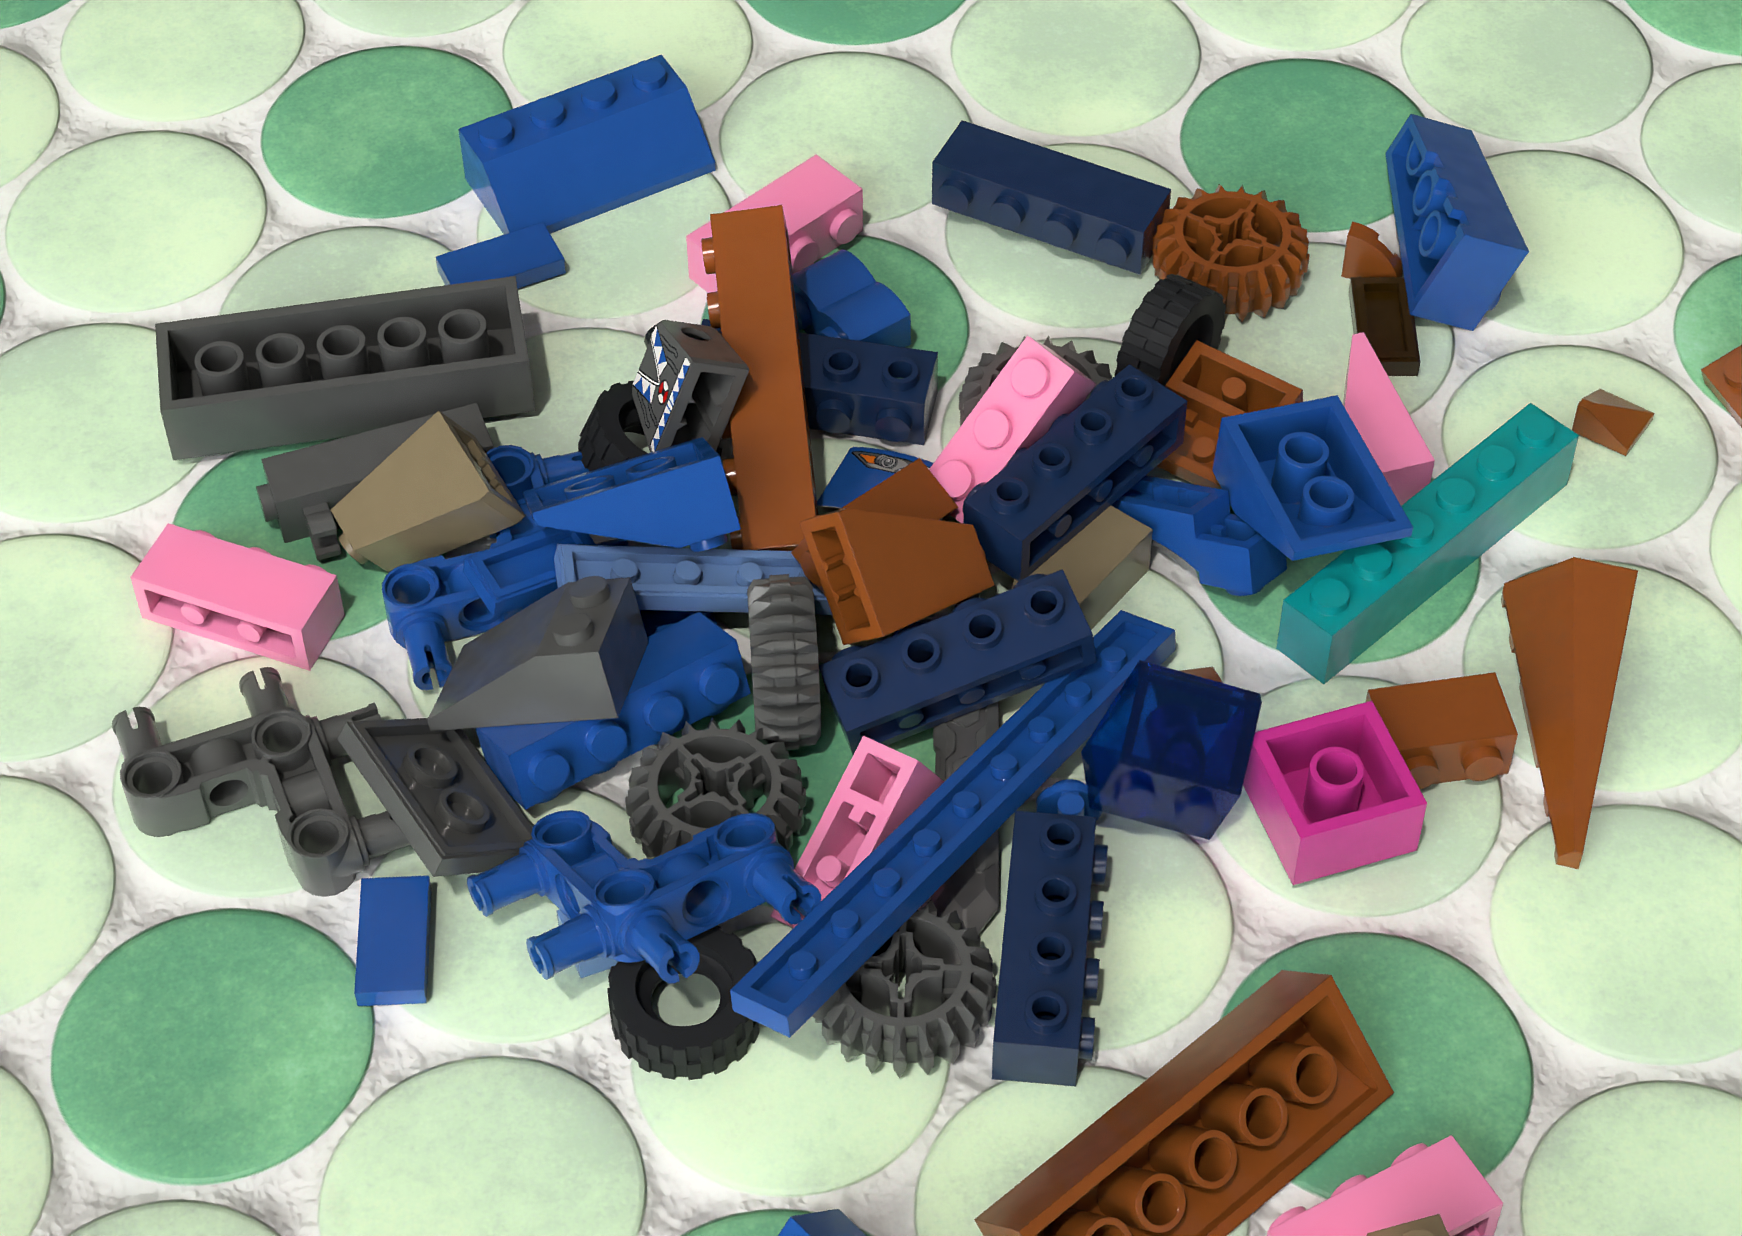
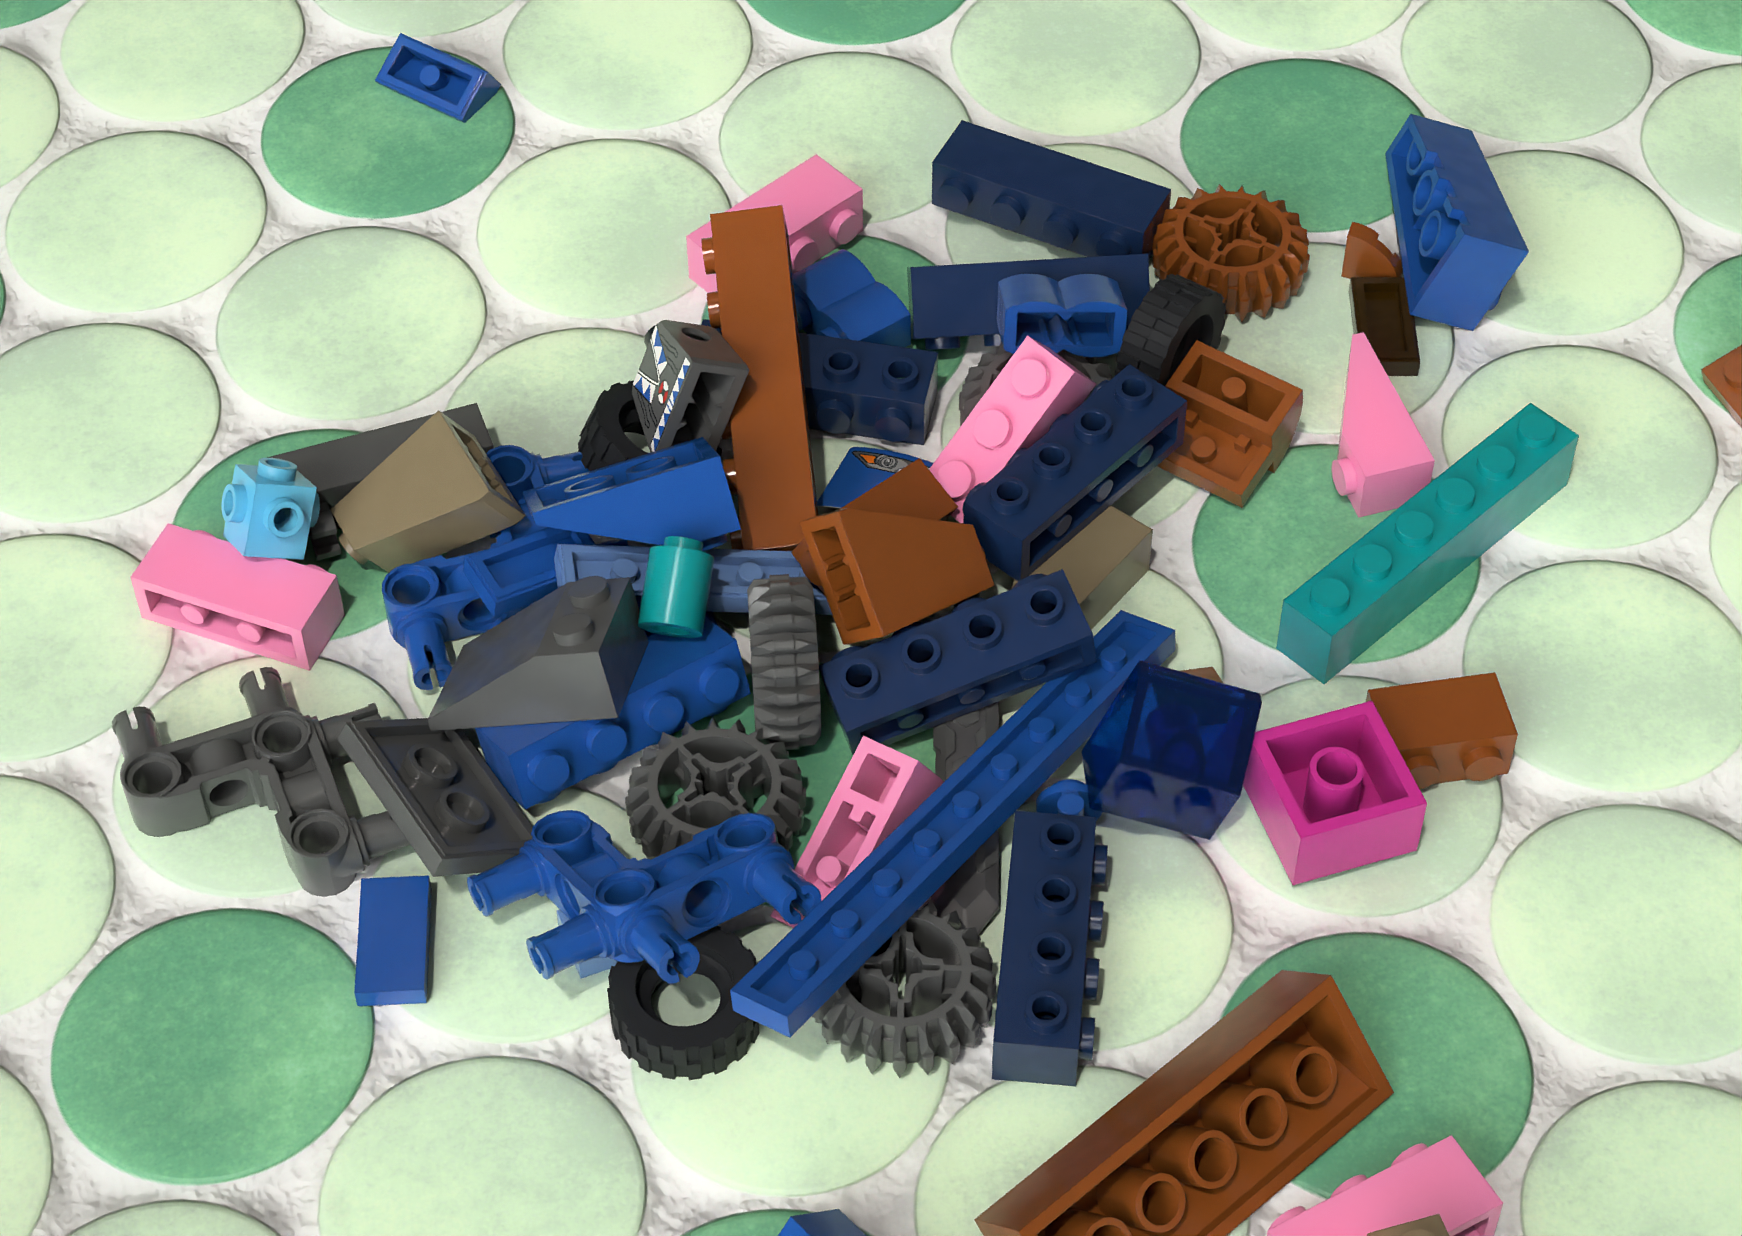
dark grey brick [155,276,535,460] -> none
blue tile [436,222,566,289] -> none
blue slope [458,54,716,235] -> none
blue slope [1111,475,1287,596] -> none
blue slope [1212,395,1413,561] -> none
dark orange wedge [1501,557,1638,869] -> none
dark orange slope [1572,389,1655,456] -> none
none -> medium azure brick [221,458,320,560]
none -> blue slope [375,33,501,123]
none -> teal brick [638,536,714,638]
none -> dark blue brick [907,254,1150,350]
none -> blue brick [996,274,1127,357]

